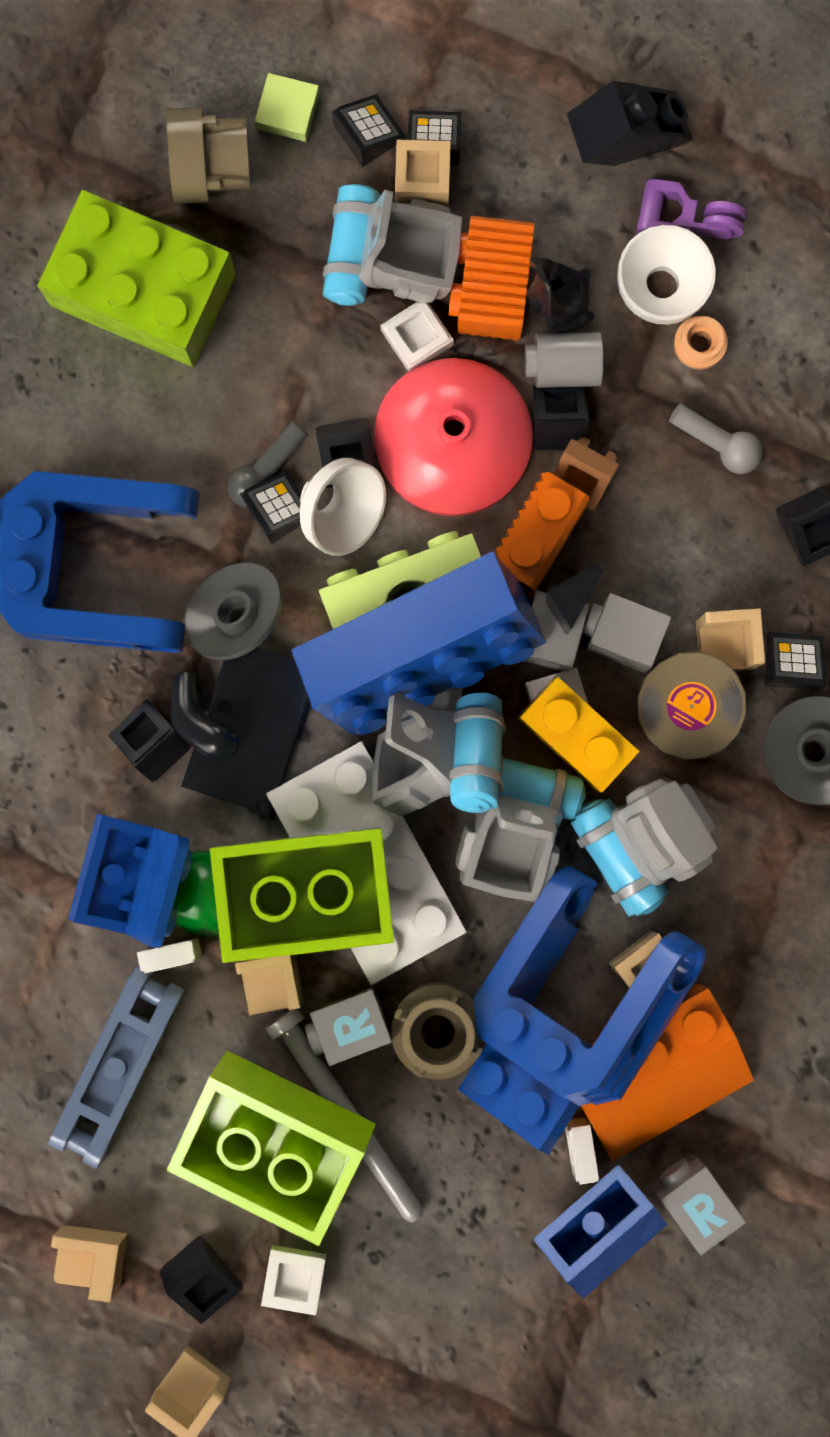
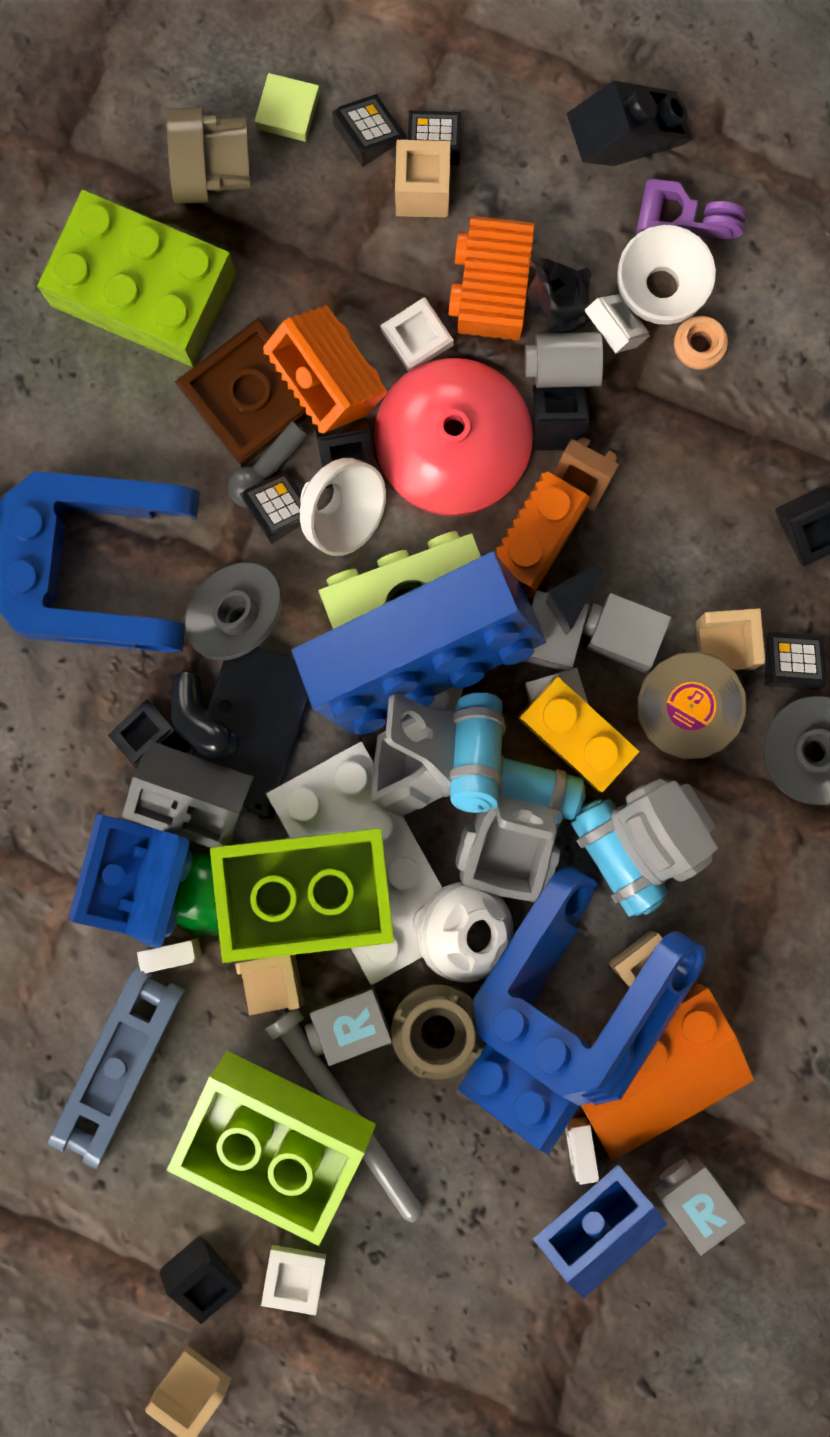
tan panel [51,1225,128,1302] -> none
light grey piece [323,184,462,306] -> none
light grey bar [669,404,763,474] -> none
none -> dark grey hinge [122,741,253,848]
none -> reddish brown tile [175,317,309,467]
none -> orange brick [263,304,388,434]
none -> white piece [417,882,514,982]
none -> white tile [585,294,650,353]

